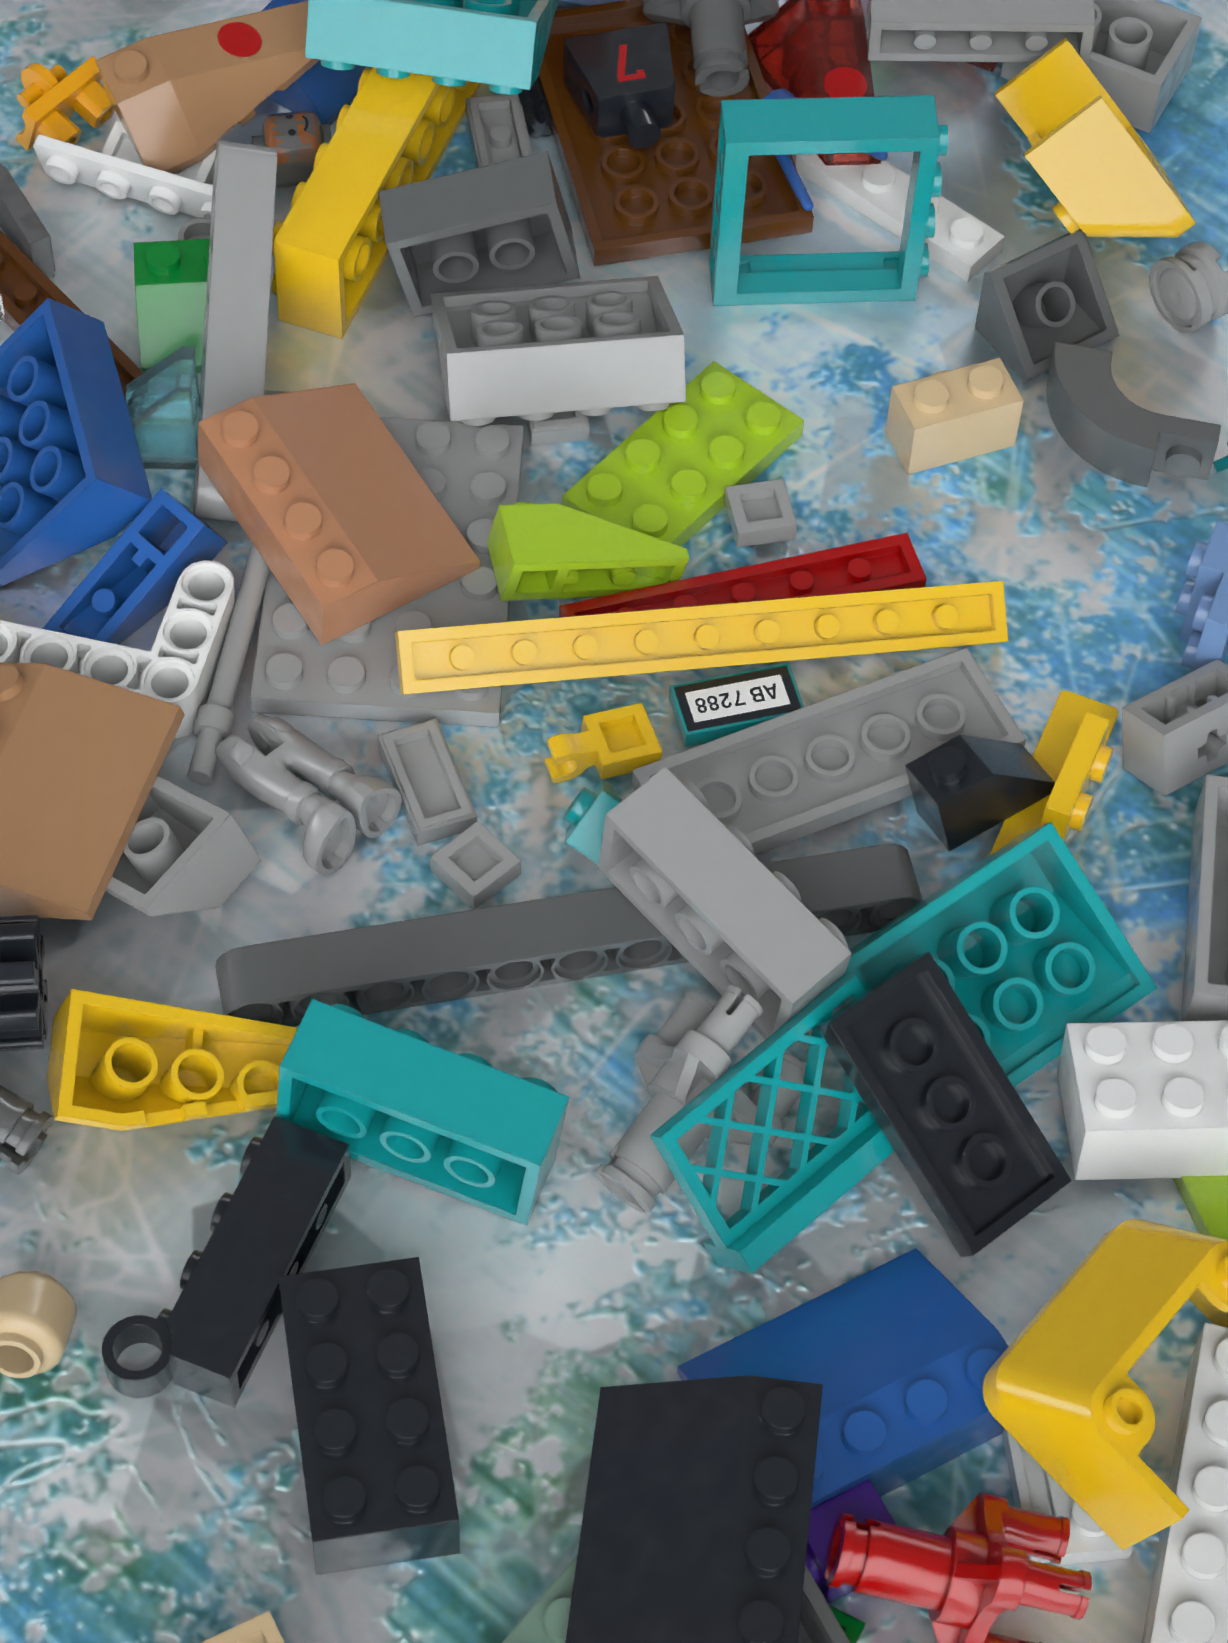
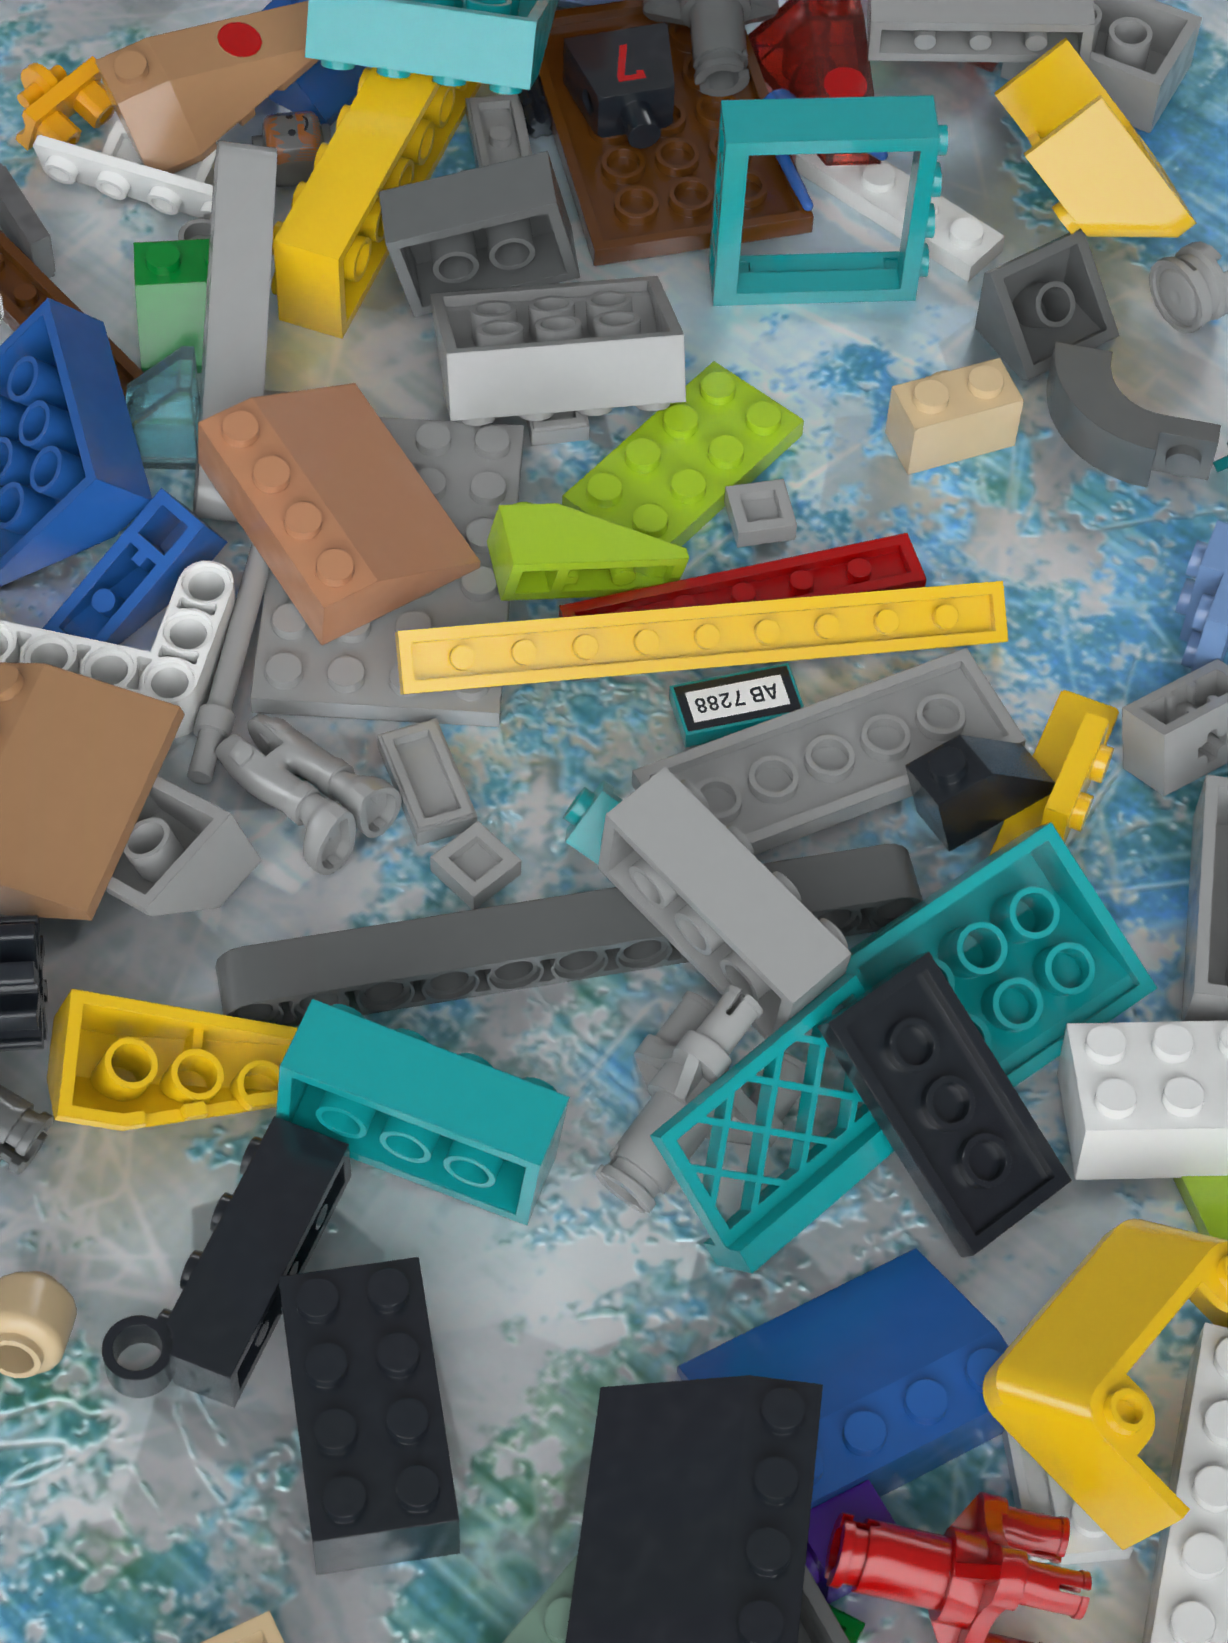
yellow plate [544,703,663,783] -> none

